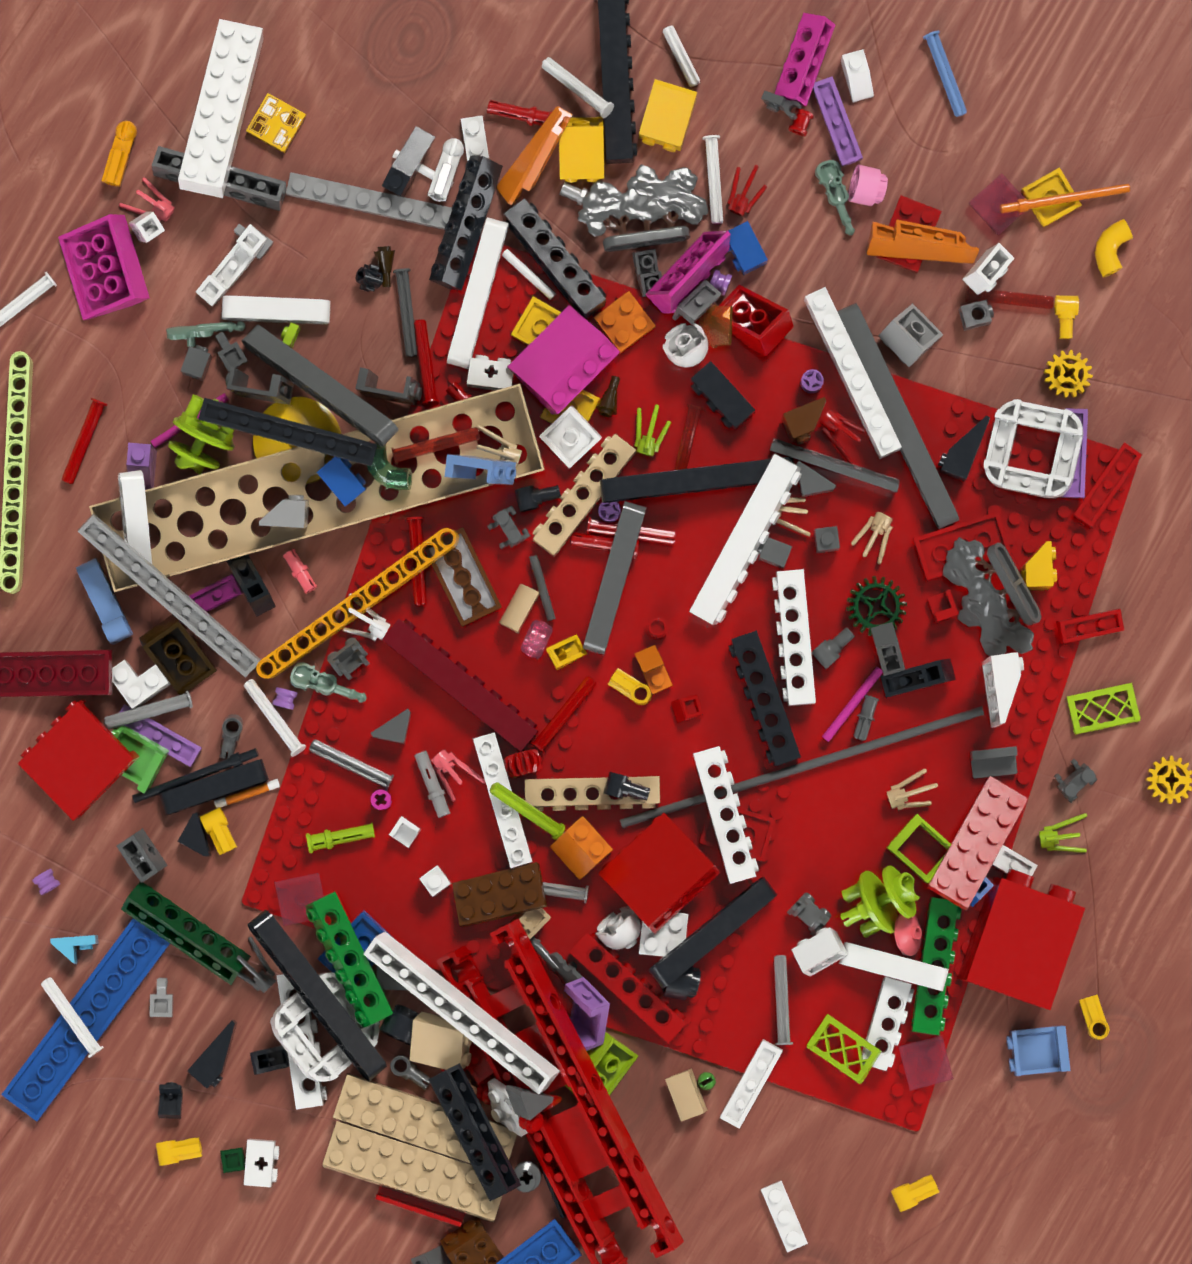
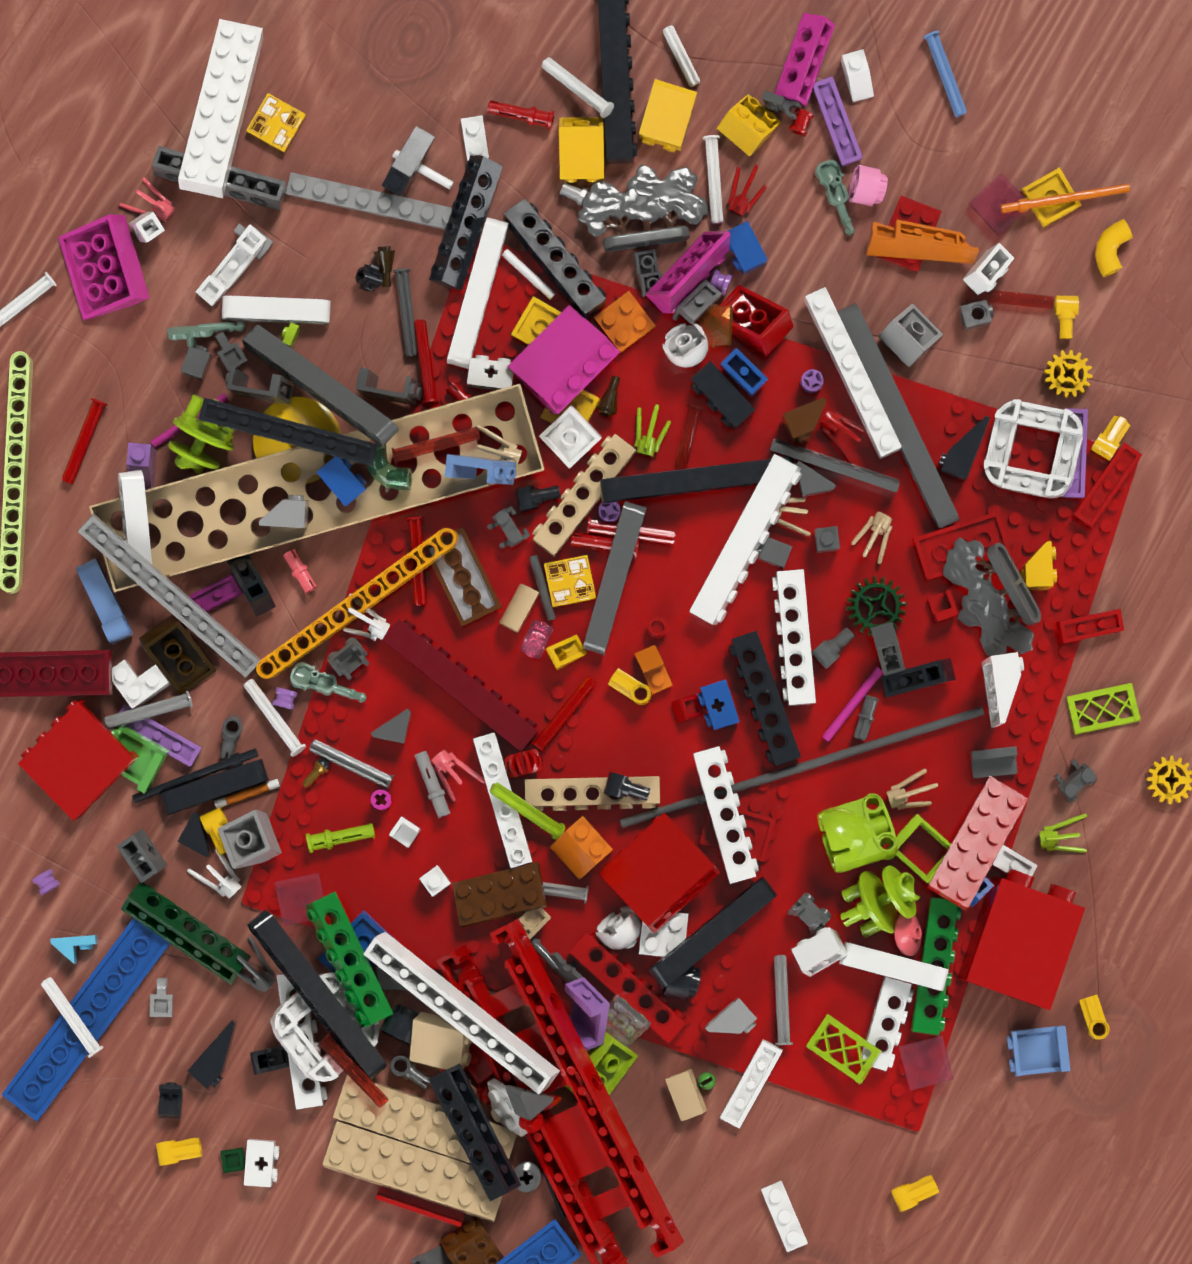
light orange piece [101,120,137,187] -> none
white piece [428,138,464,202] -> none
orange wedge [497,106,573,205] -> none
none -> white plant [187,849,242,899]
none -> light grey slope [218,809,282,869]
none -> pearl gold piece [302,758,330,788]
none -> clear red axle [317,1033,389,1108]
none -> yellow tile [544,555,596,608]
none -> clear plate [606,994,651,1048]
none -> blue brick [697,679,740,731]
none -> light grey slope [704,997,757,1034]
none -> yellow slope [716,94,781,156]
none -> blue brick [720,348,768,398]
none -> lime piece [817,793,897,873]
none -> yellow piece [1091,415,1130,461]

